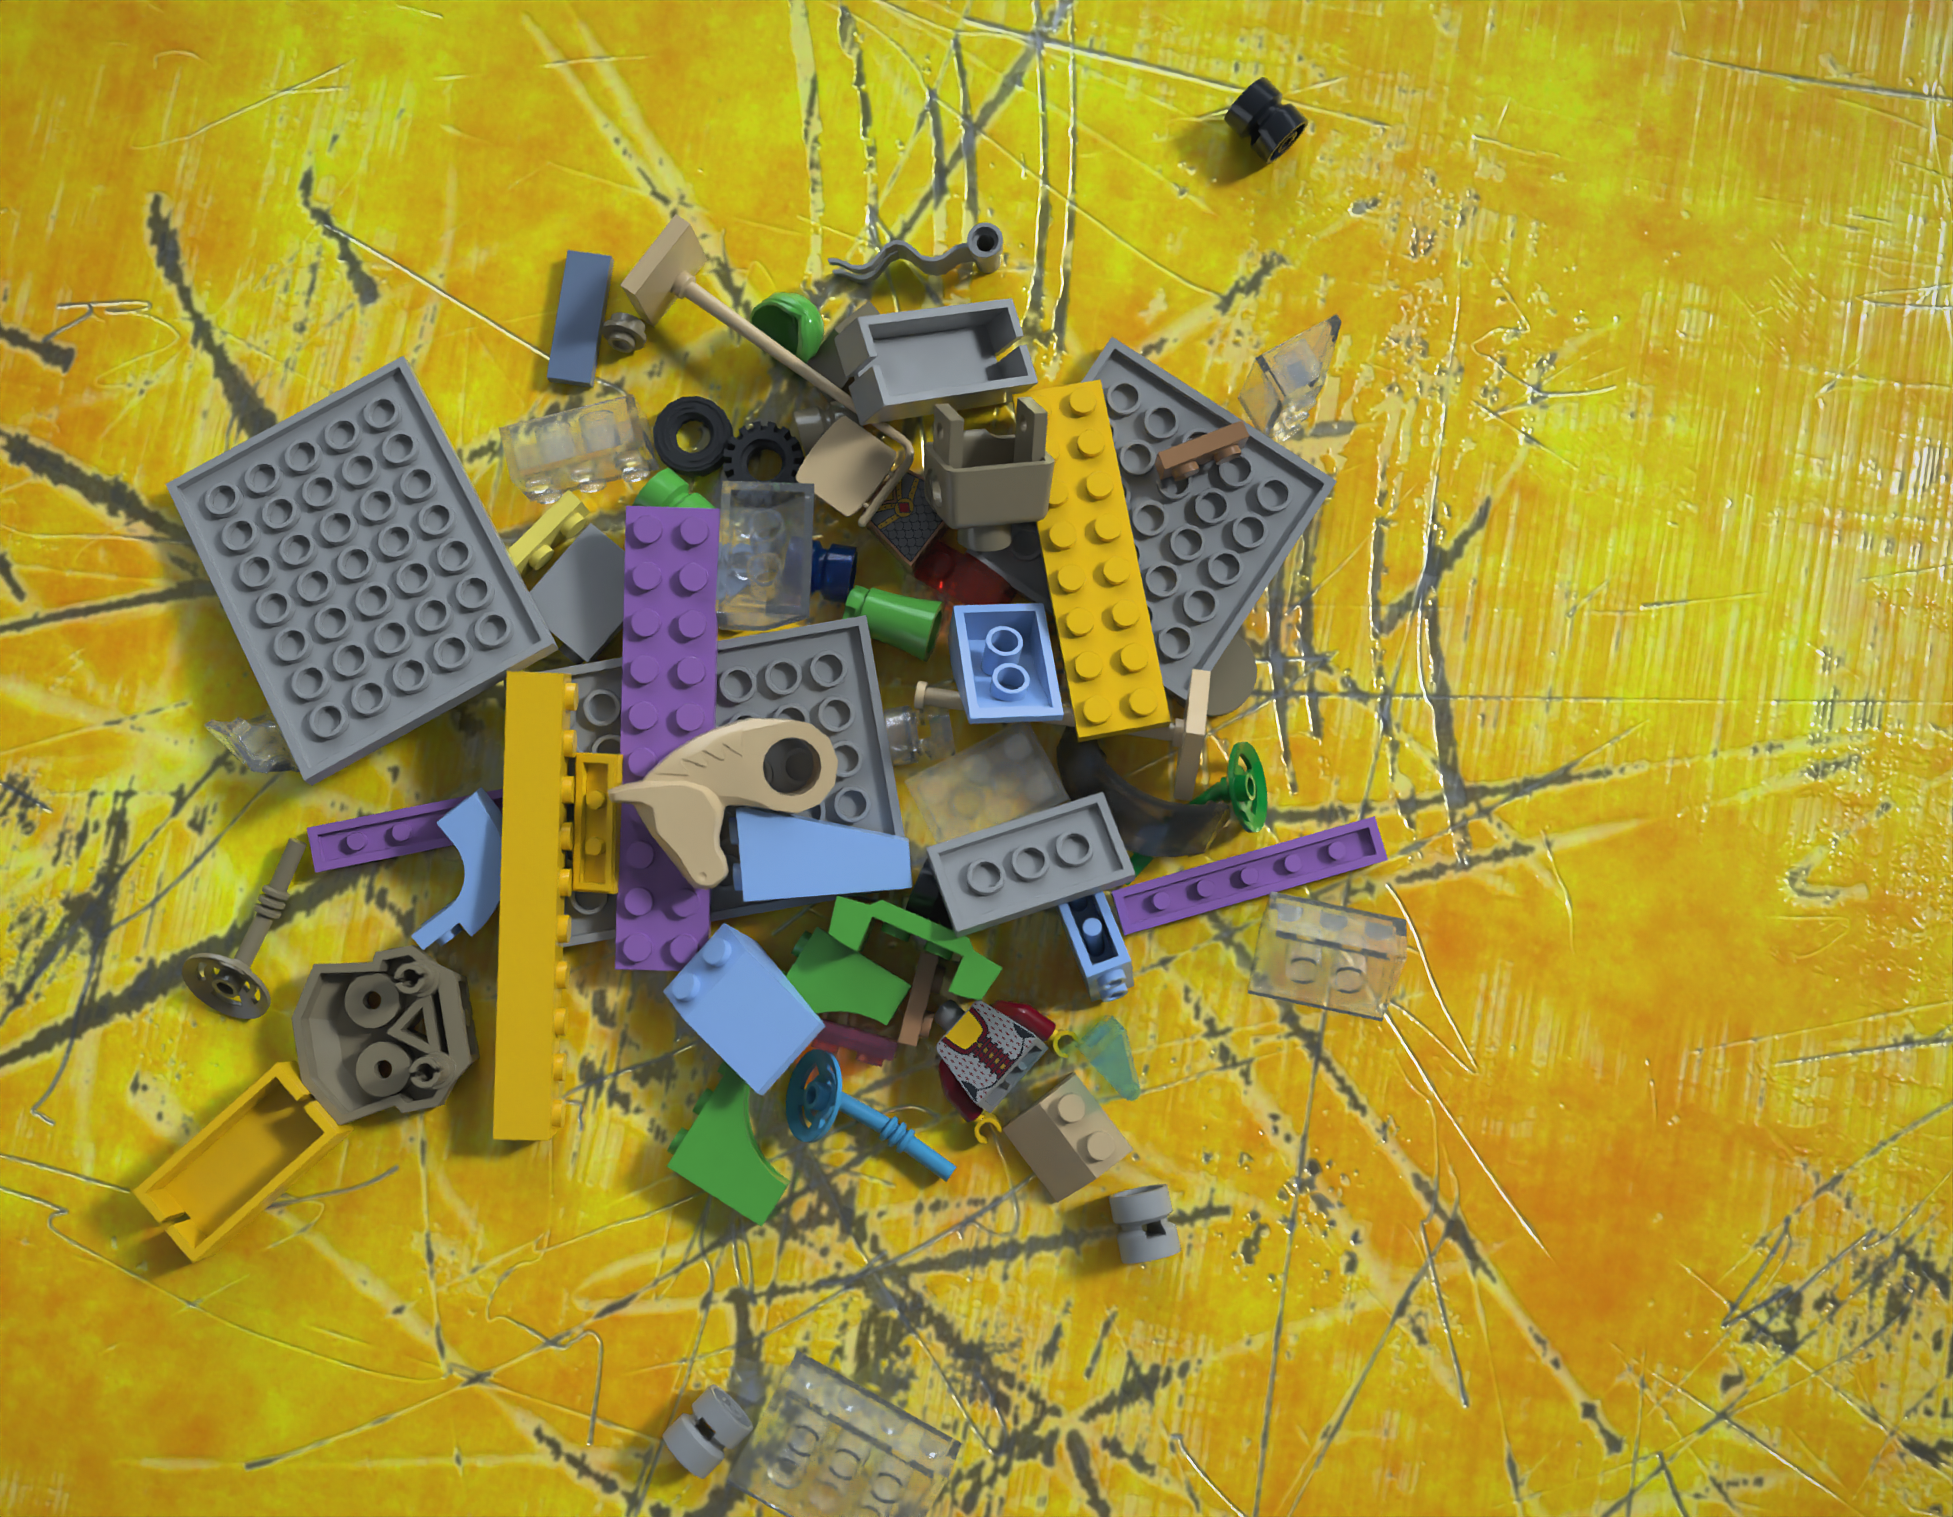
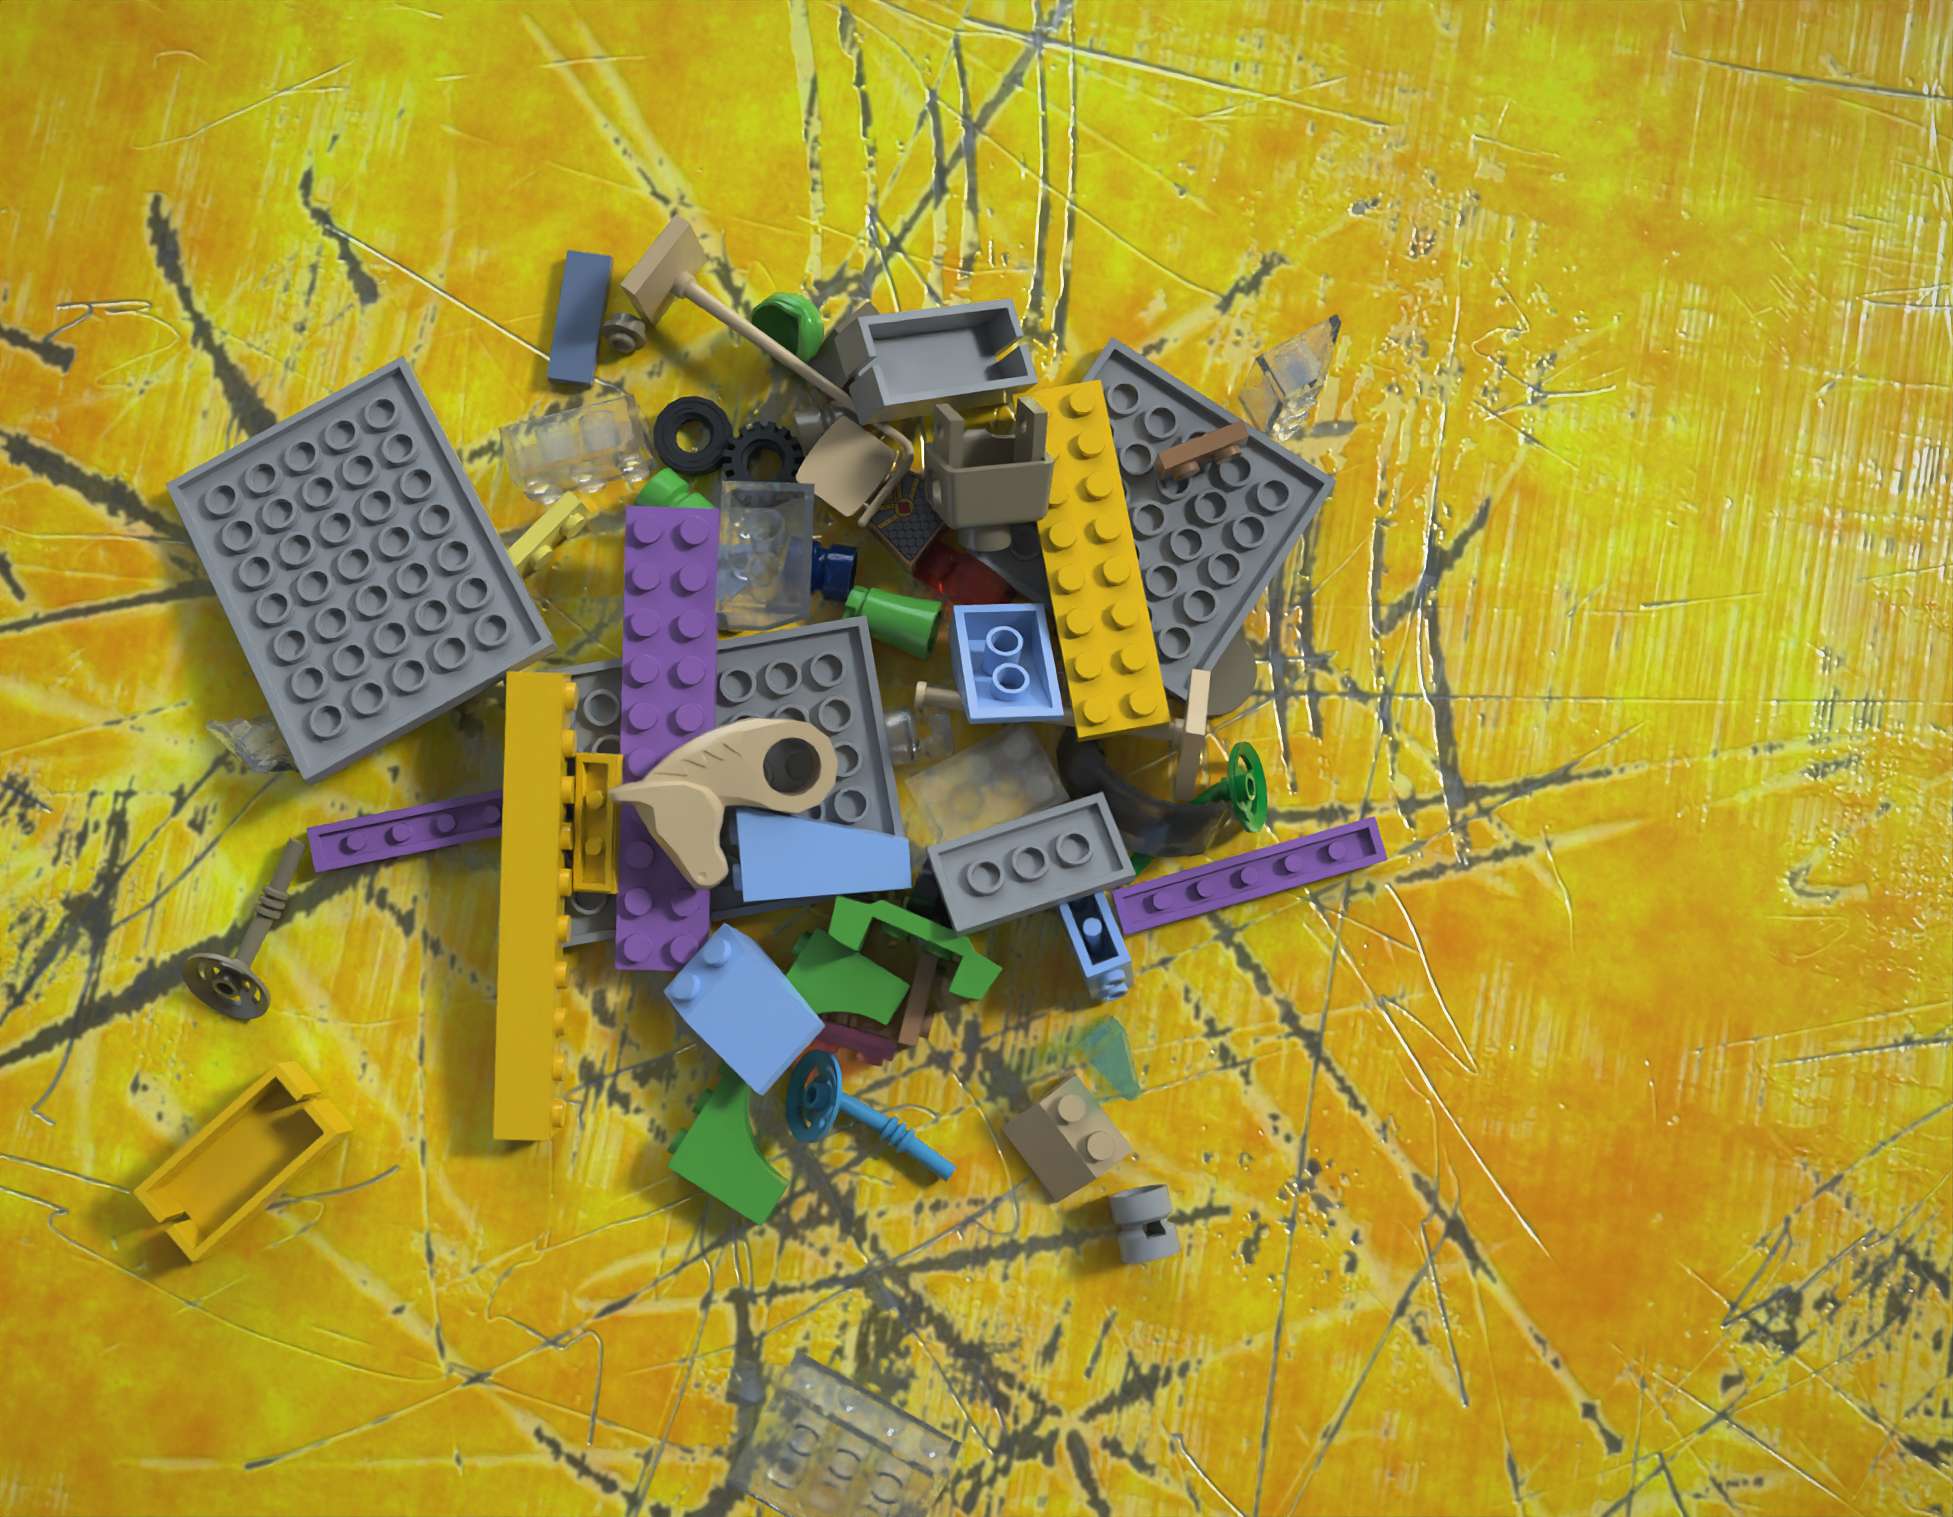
dark tan brick [292,945,480,1125] -> none
light blue arch [411,787,502,950] -> none
light grey panel [529,523,625,665] -> none
light grey wheel [663,1384,753,1479] -> none
light grey flag [828,222,1004,284] -> none
torso [934,1000,1079,1144] -> none
black wheel [1224,77,1308,164] -> none
clear slope [1247,891,1407,1022] -> none

